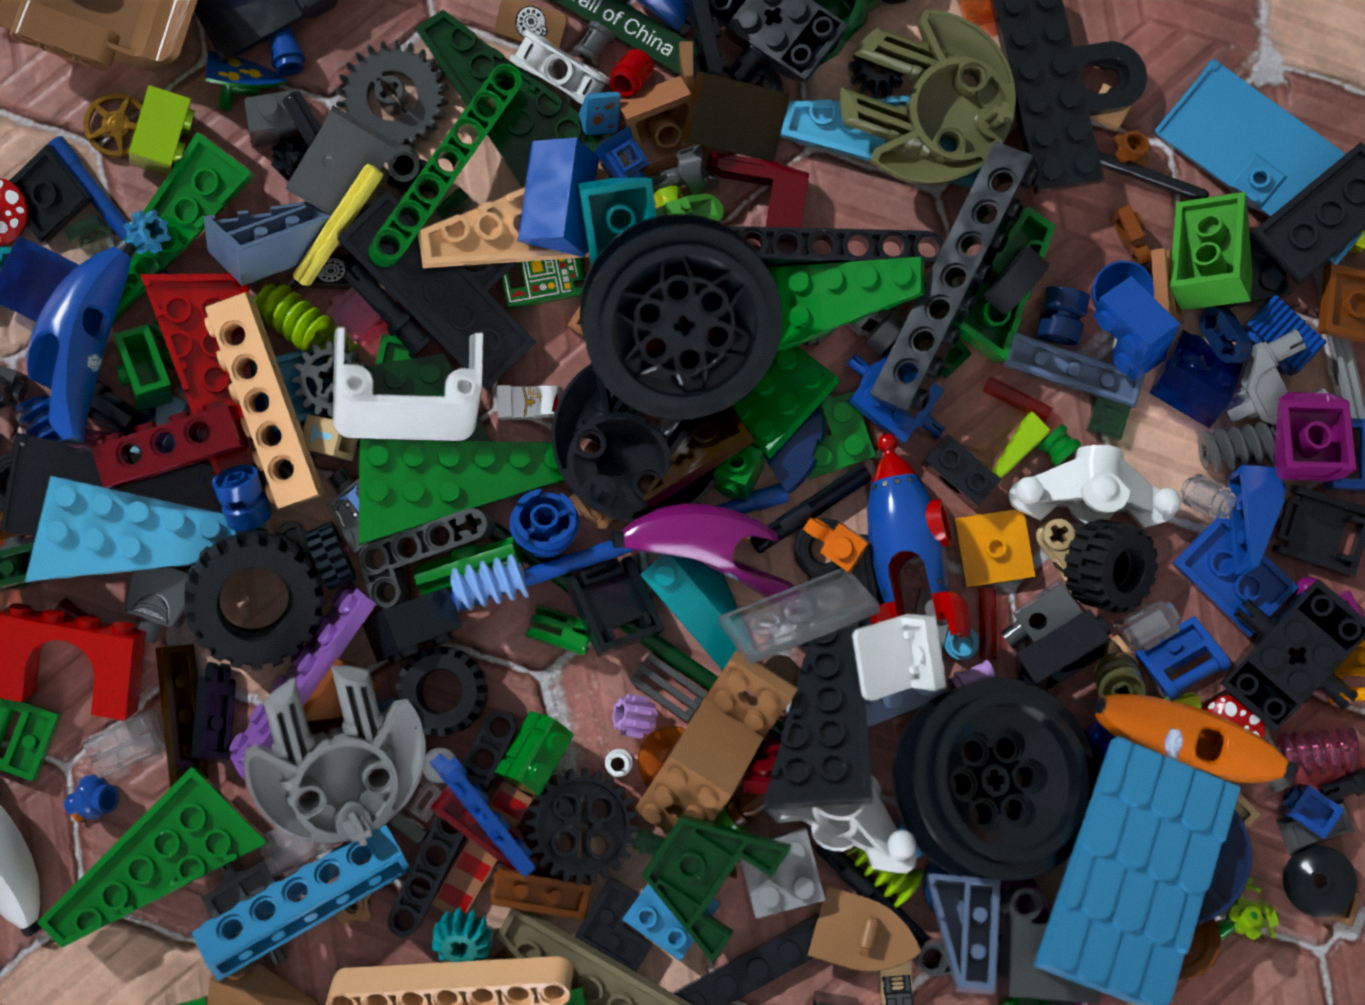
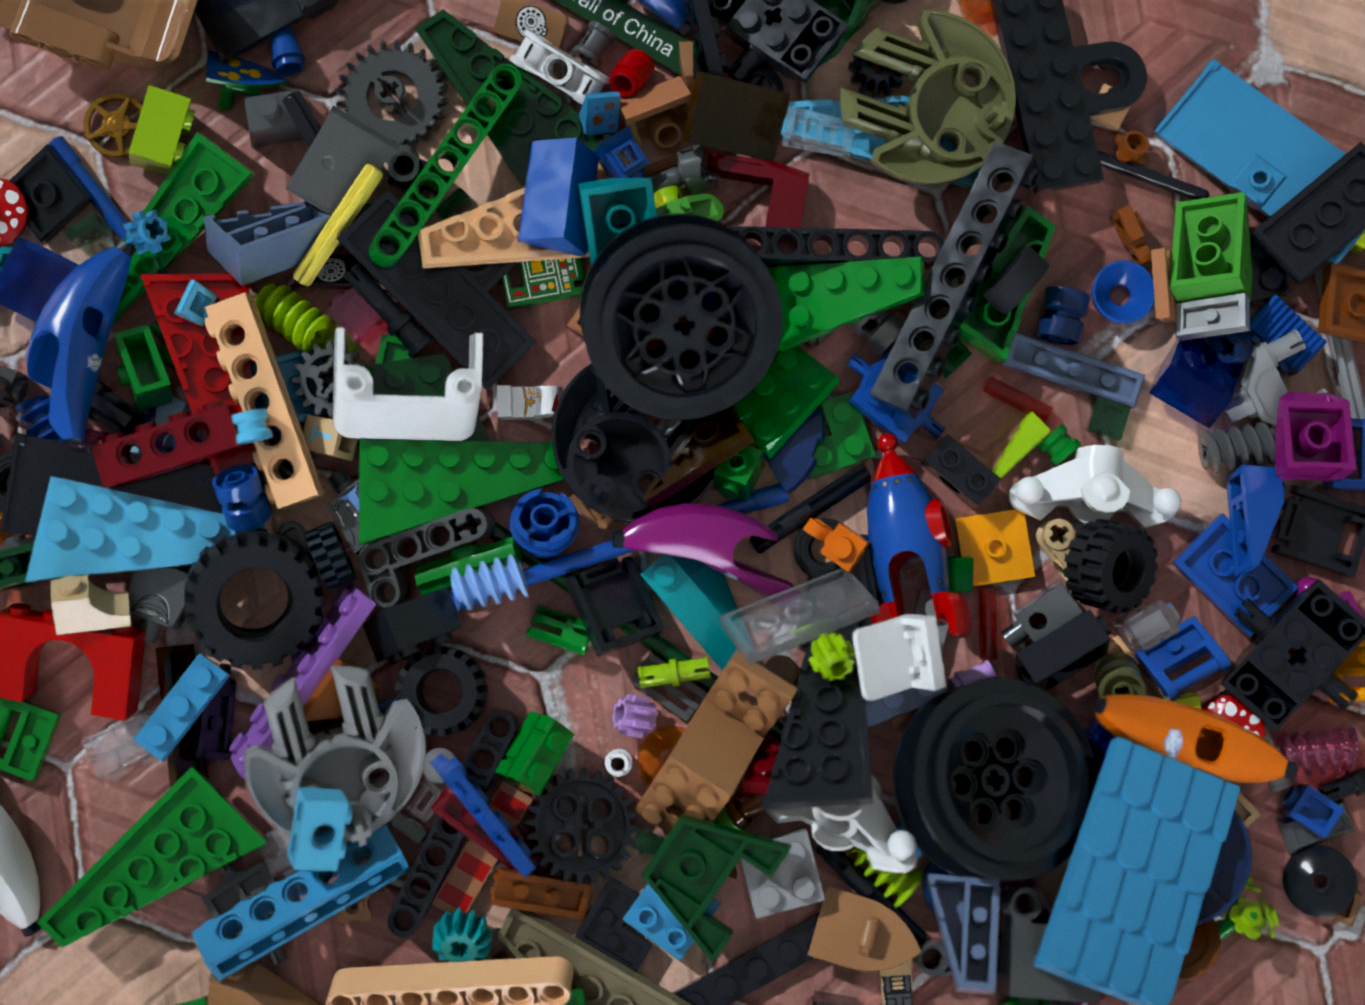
blue animal [64,774,119,821] -> none
black gear [271,136,308,181] -> none
medium azure plate [944,628,979,660] -> none
blue brick [1093,276,1180,382] -> none
clear brick [1181,474,1236,519] -> none
none -> tan arch [51,575,131,635]
none -> dark azure plate [133,653,230,761]
none -> medium azure slope [174,280,218,327]
none -> medium azure wheel [231,409,273,444]
none -> medium azure brick [287,787,352,871]
none -> lime pin [638,656,711,689]
none -> clear slope [782,106,855,158]
none -> lime gear [808,632,855,681]
none -> green slope [947,556,974,593]
none -> light grey plate [1176,293,1250,341]

